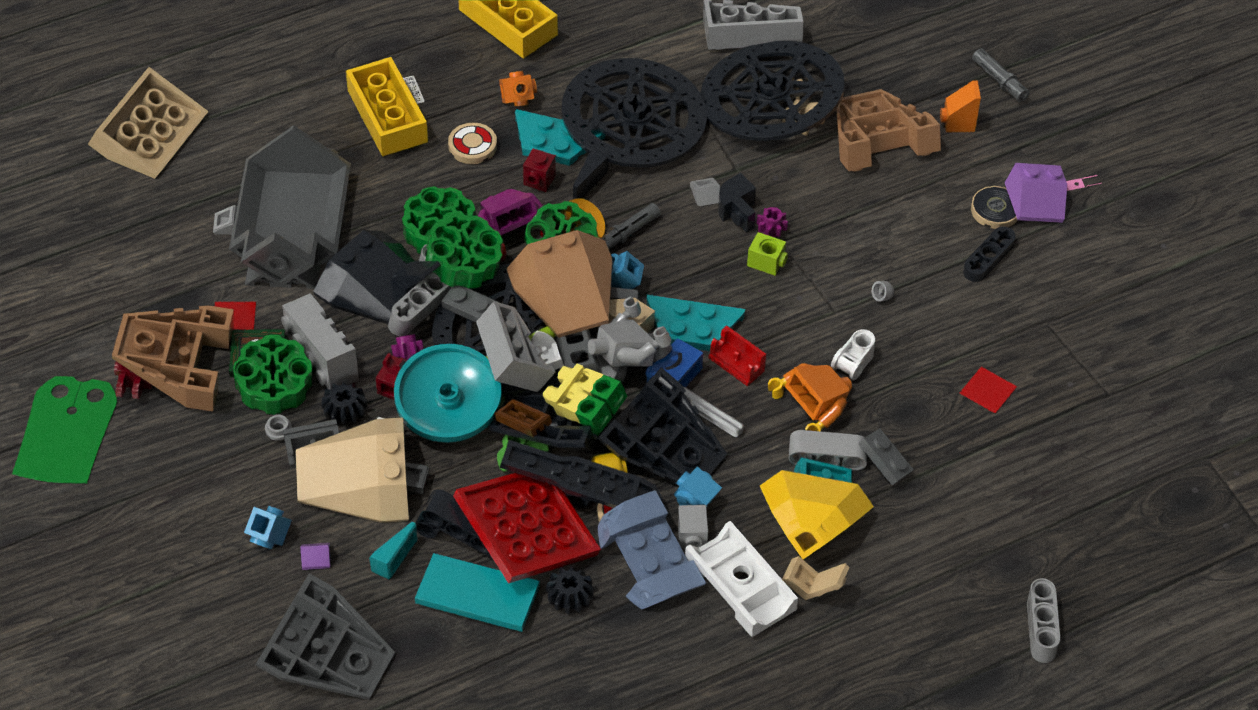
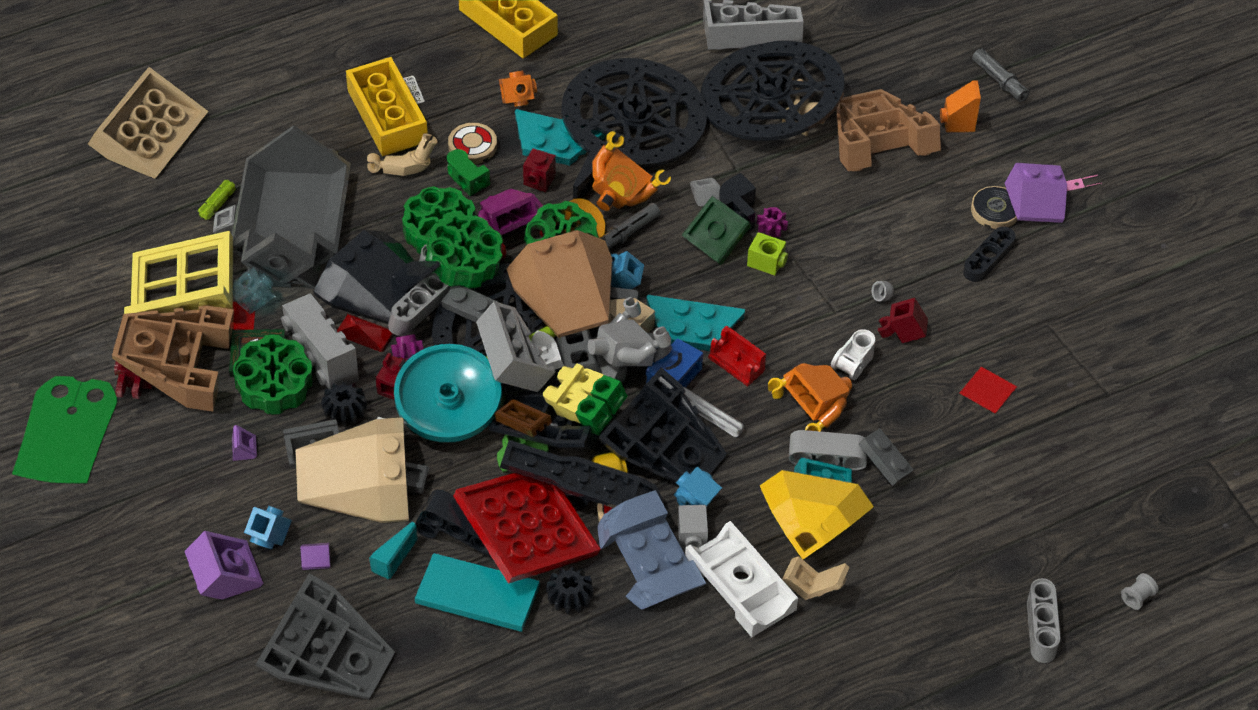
light grey plate [265,415,292,440] -> none
none -> light yellow window [124,231,233,314]
none -> medium lavender slope [185,531,263,599]
none -> lime axle [198,180,236,220]
none -> medium lavender slope [232,425,257,461]
none -> clear light blue brick [233,267,275,314]
none -> red slope [337,314,394,352]
none -> tan arm [367,134,438,176]
none -> green leg [447,149,490,196]
none -> orange torso [592,131,671,211]
none -> dark green tile [682,196,752,265]
none -> dark red brick [878,297,928,343]
none -> light grey bush [1121,573,1158,610]

